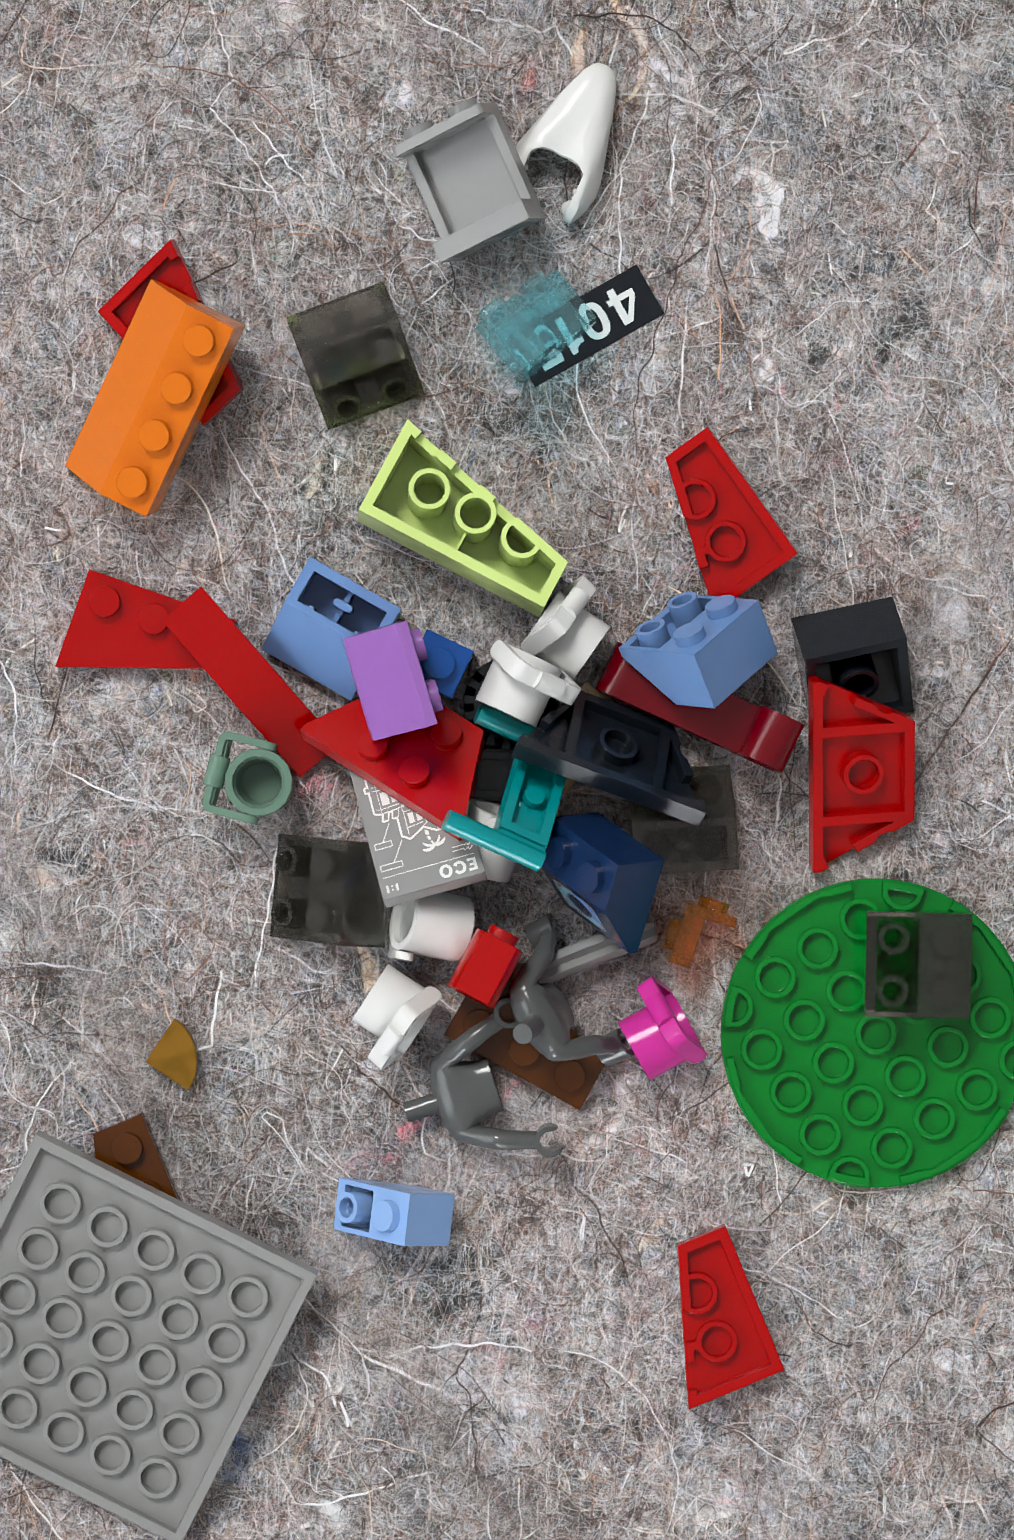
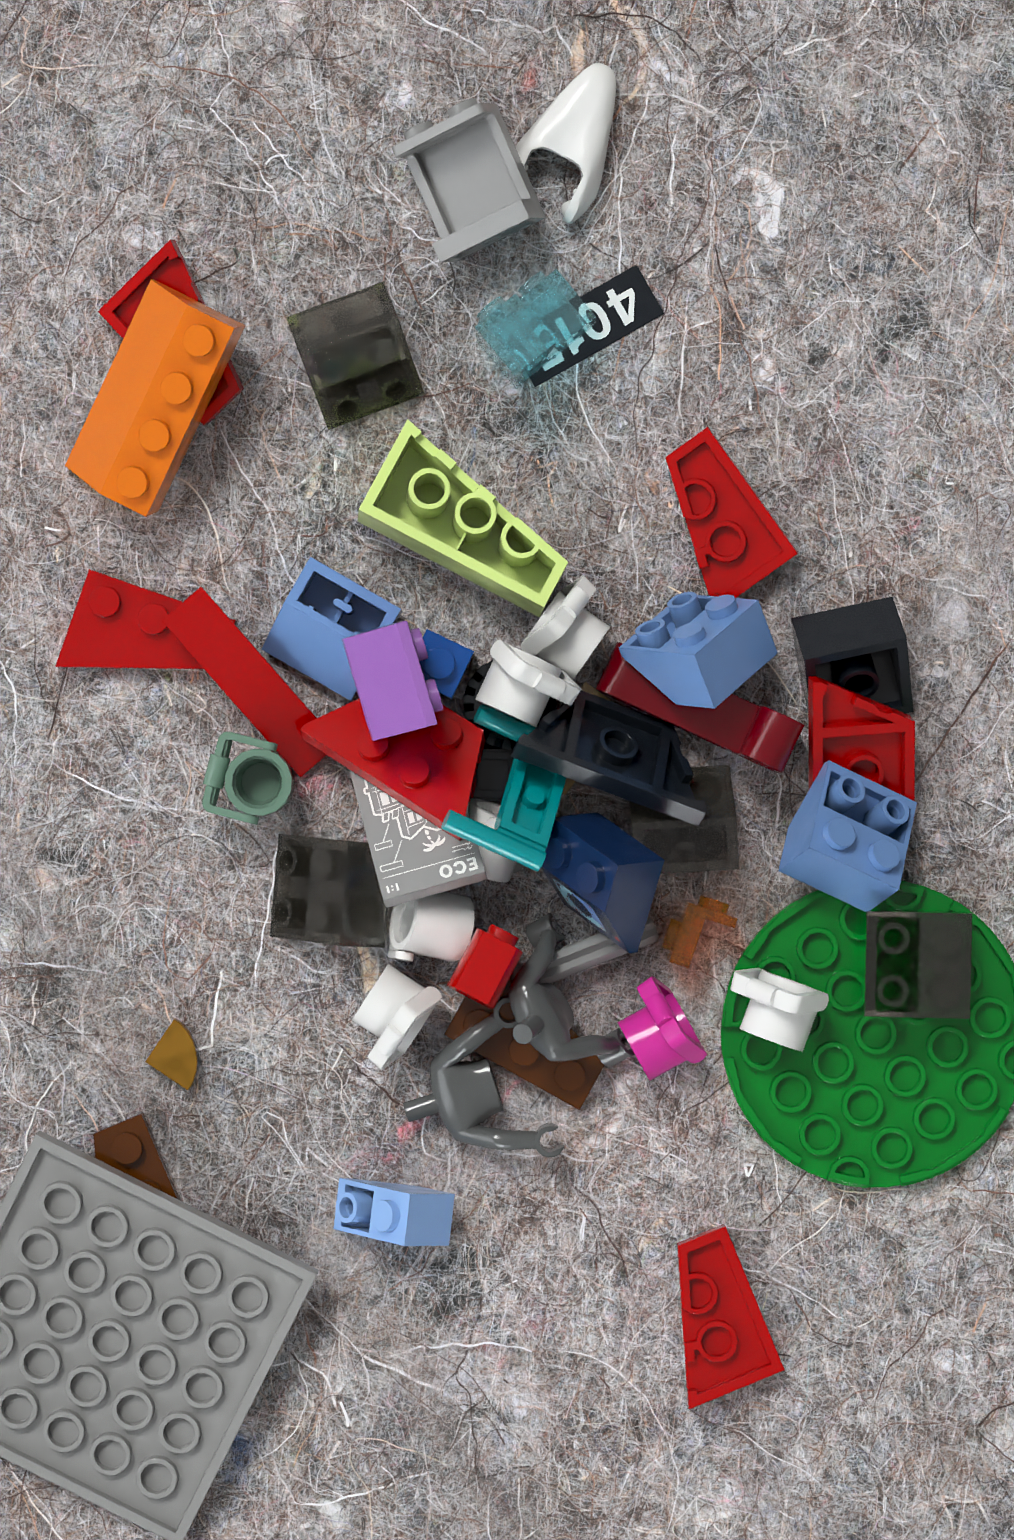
none -> white piece [730,968,829,1052]
none -> medium blue slope [778,760,917,912]

